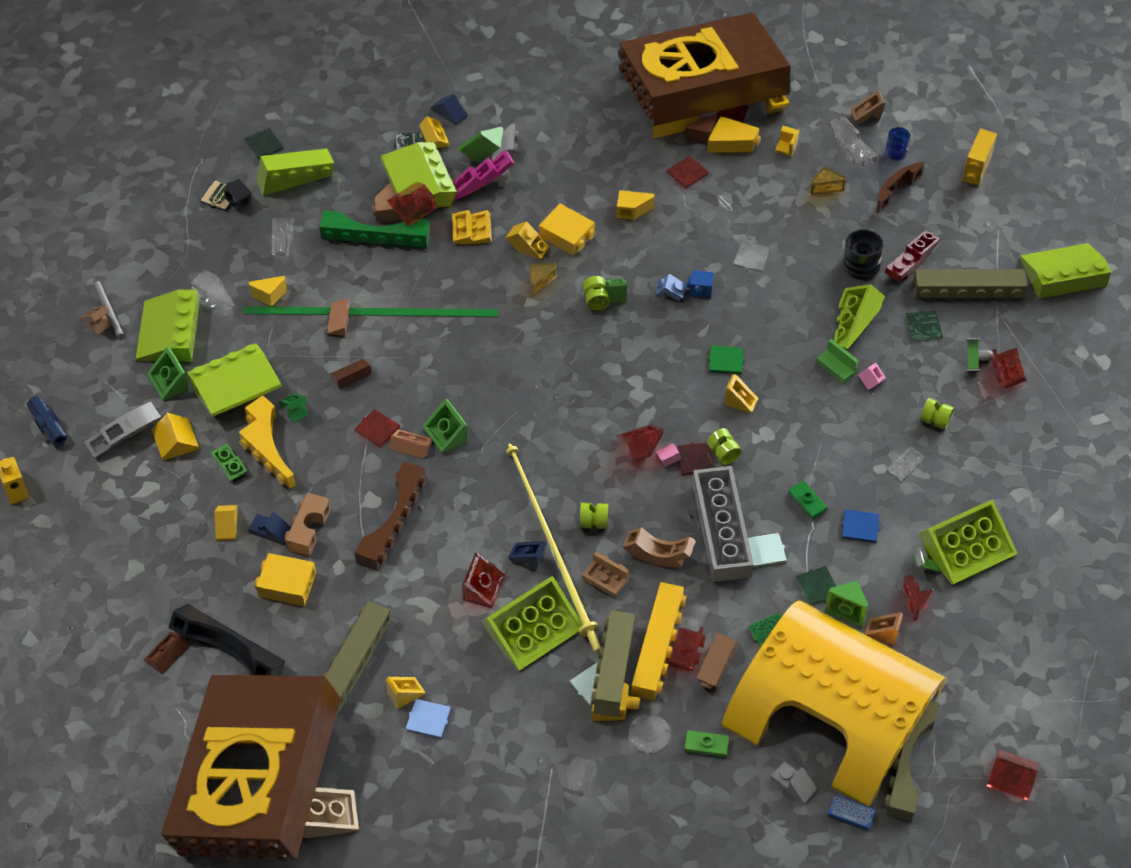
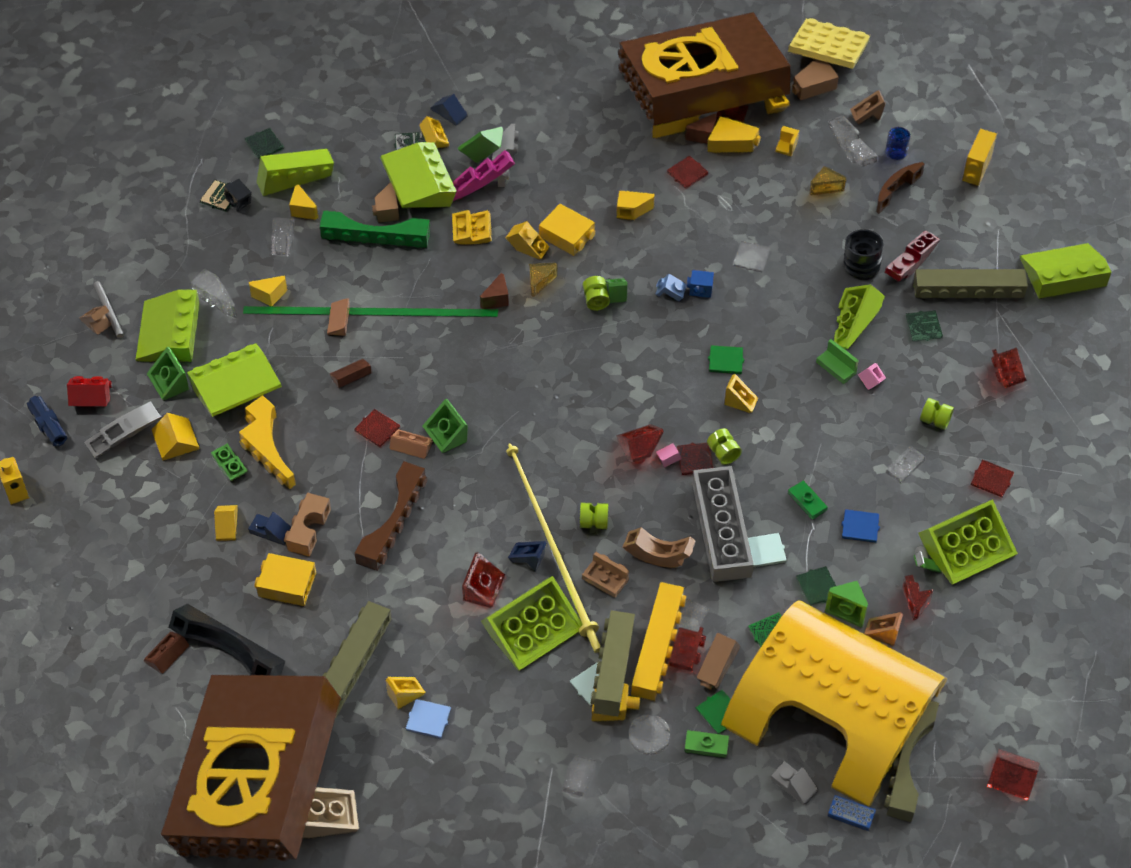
green slope [279,393,308,422] -> none
clear red slope [387,182,437,227] -> none
bright green piece [966,338,994,371] -> none
none -> red brick [67,376,112,406]
none -> yellow slope [289,185,318,220]
none -> copper slope [480,273,509,309]
none -> green piece [695,690,731,734]
none -> light yellow plate [788,19,870,69]
none -> medium nougat slope [792,59,838,100]
none -> clear red piece [971,459,1014,498]

